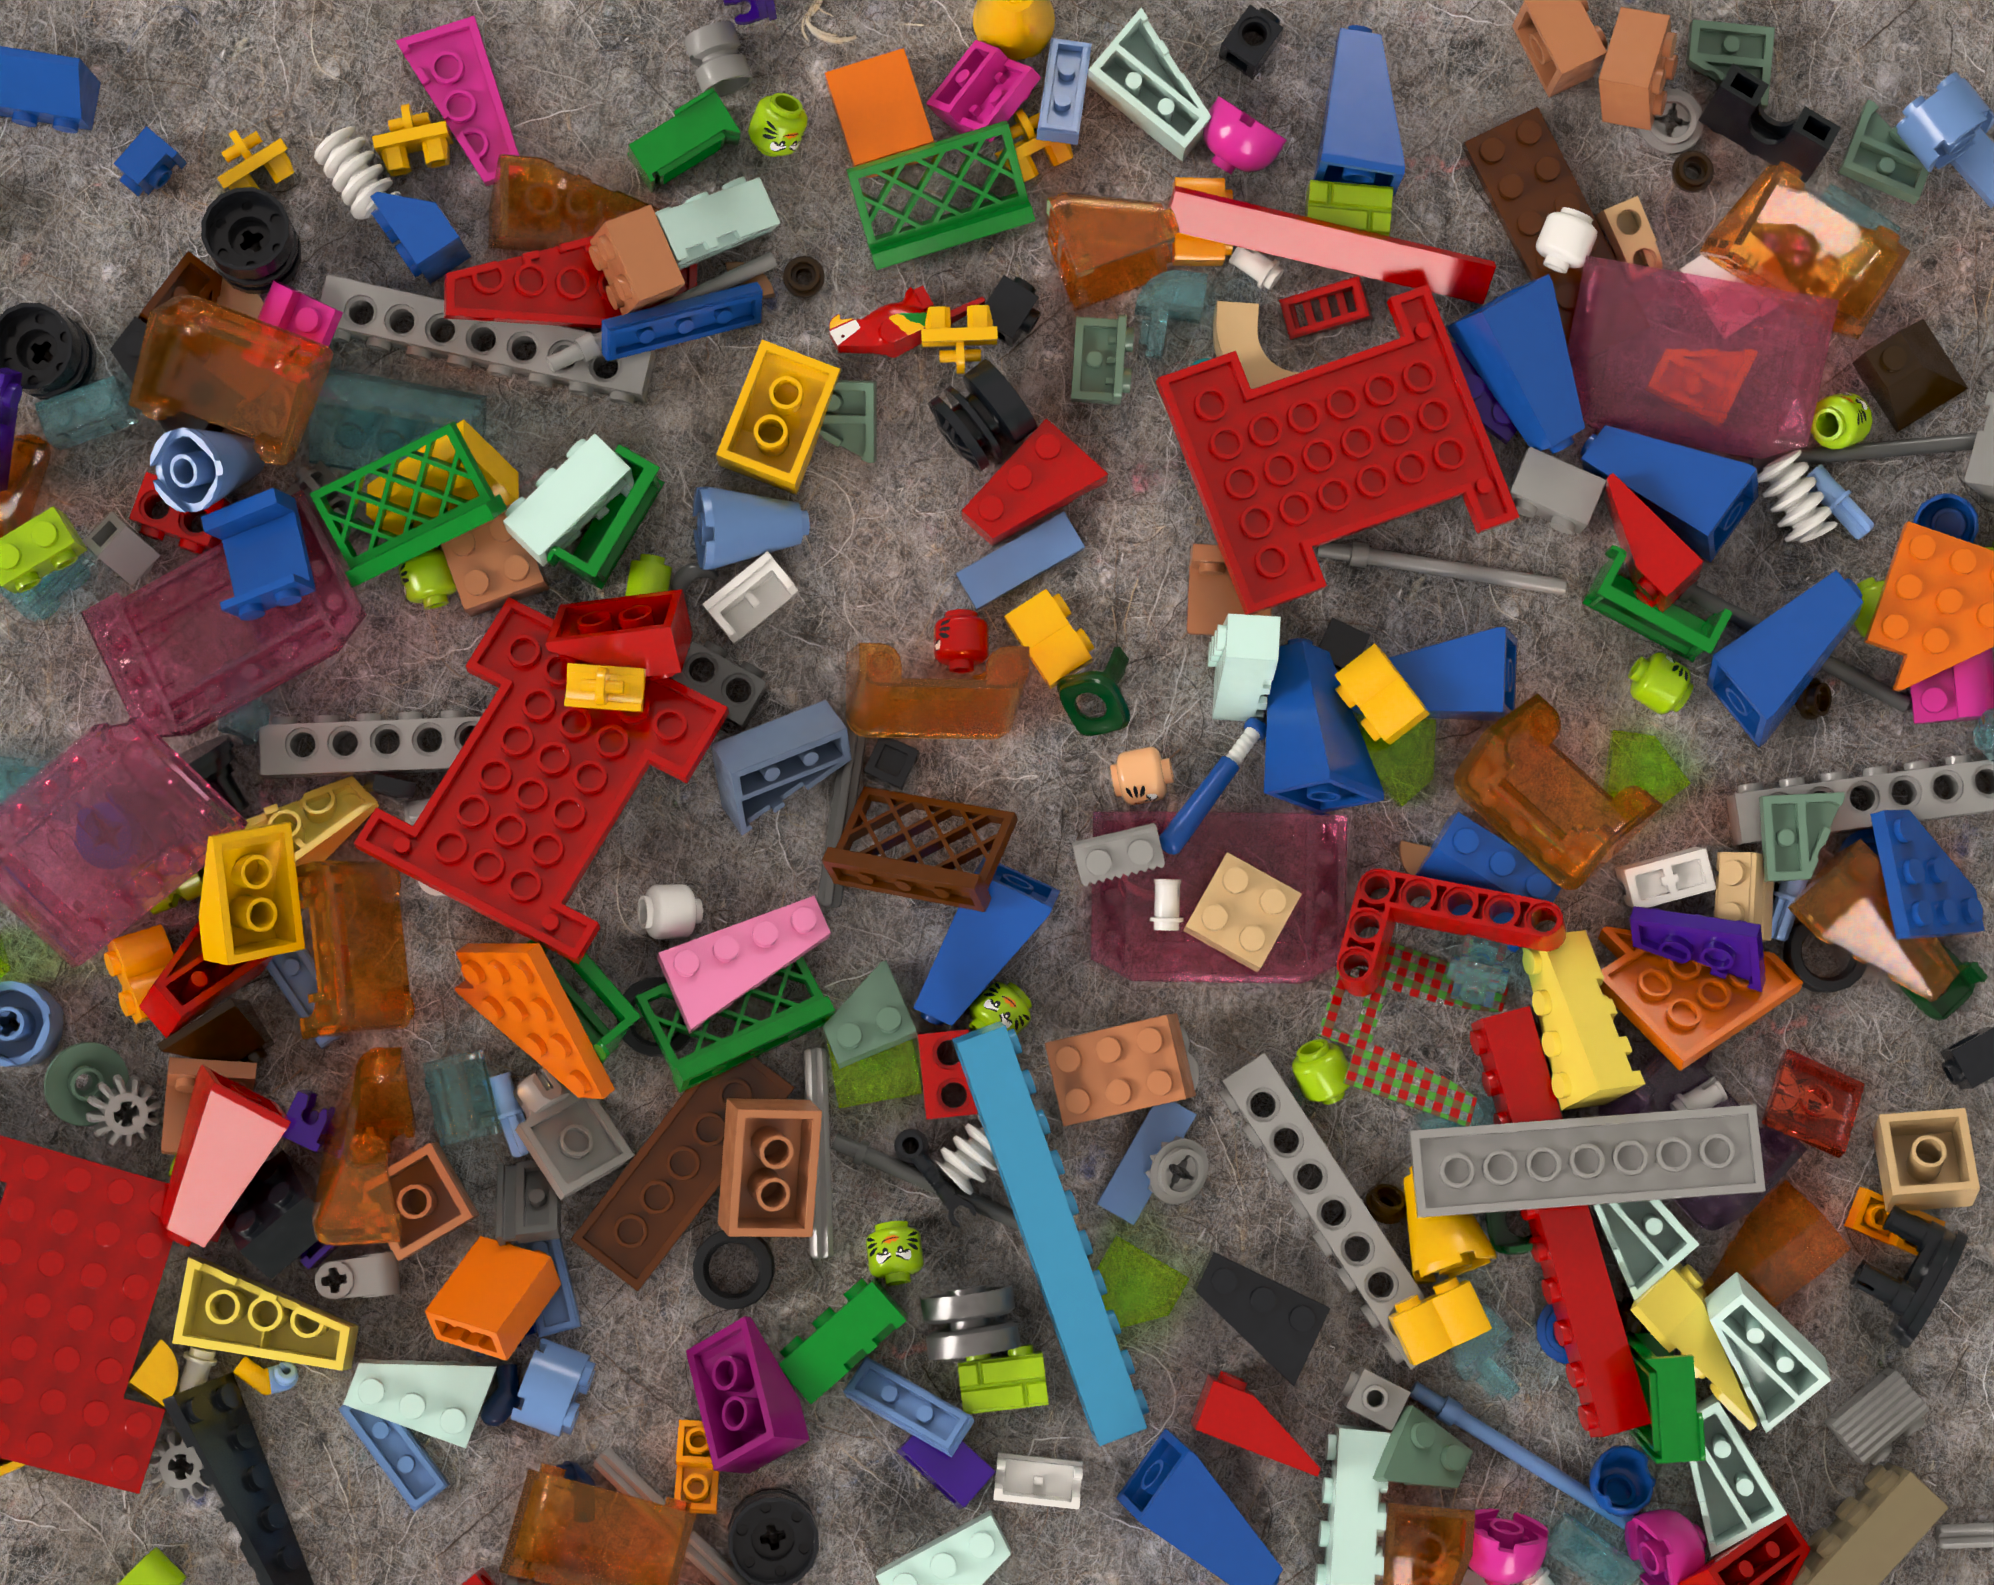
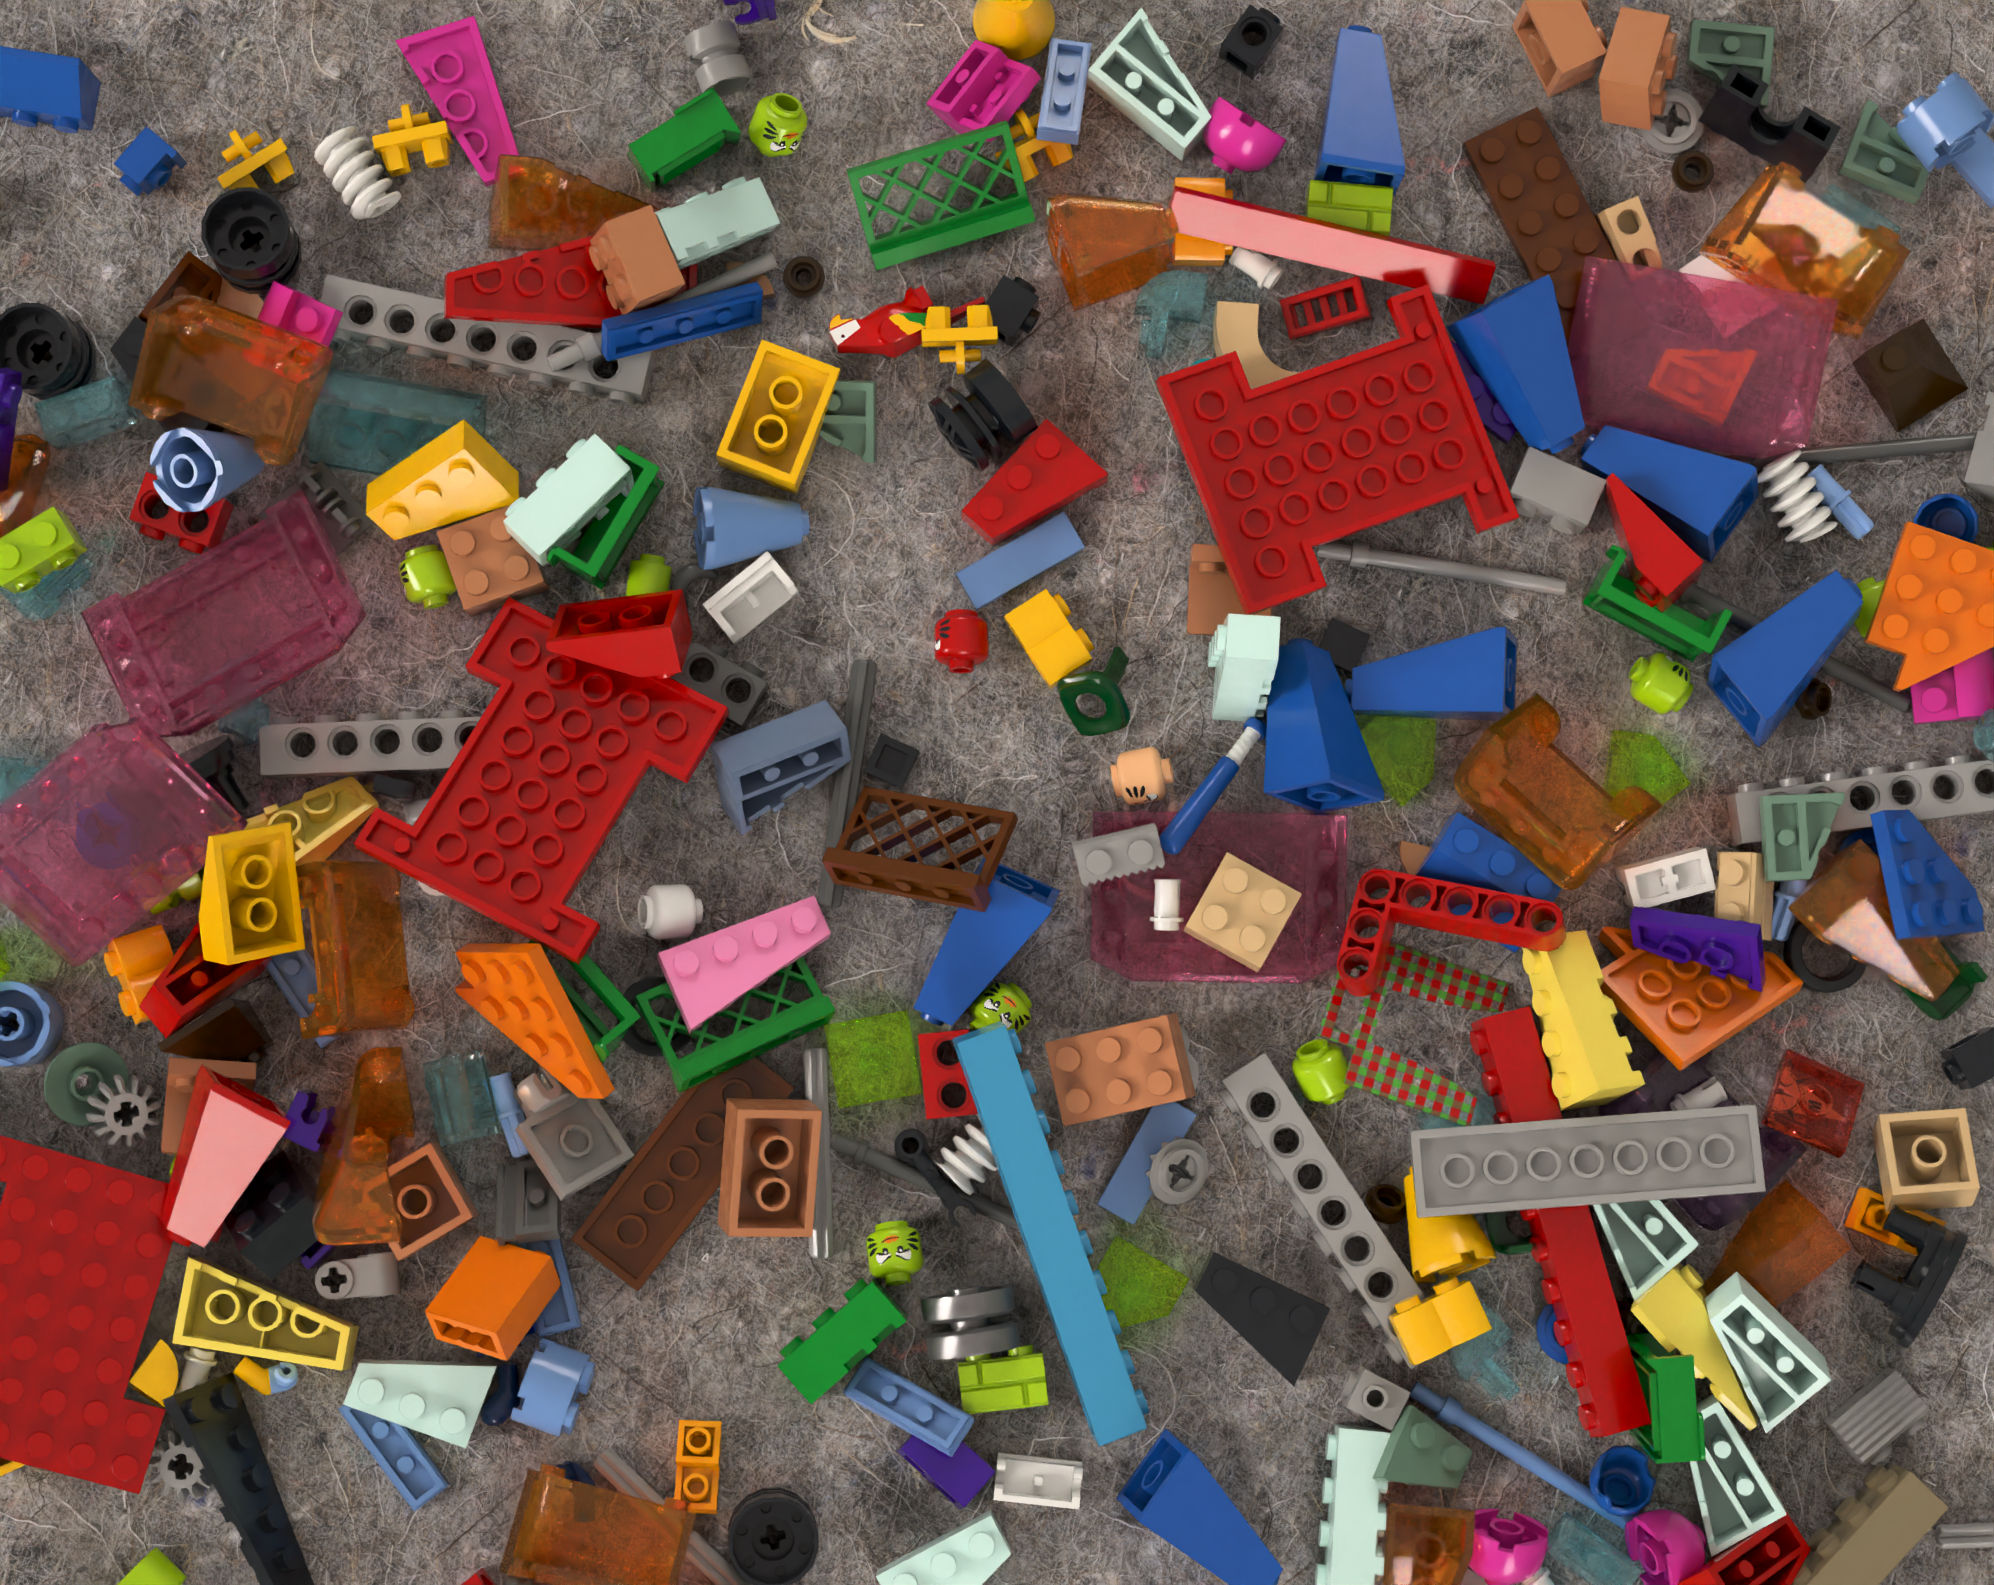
light grey brick [83,511,161,586] -> none
blue panel [201,487,316,621] -> none
green fence [309,421,507,587] -> none
blue slope [370,192,471,284] -> none
yellow hips [564,663,646,712] -> none
magenta slope [686,1316,810,1474] -> none
black tyre [693,1230,775,1310] -> none
sand green wing [822,960,918,1069] -> none
orange brick [825,48,934,178] -> none
clear orange windscreen [846,643,1029,740] -> none
sand green bracket [1071,314,1134,405] -> none
red slope [1190,1370,1321,1477] -> none
yellow brick [1335,643,1430,745] -> none
clear light blue brick [1446,934,1511,1009] -> none
white head [1536,207,1597,273] -> none
lime head [1809,392,1873,450] -> none

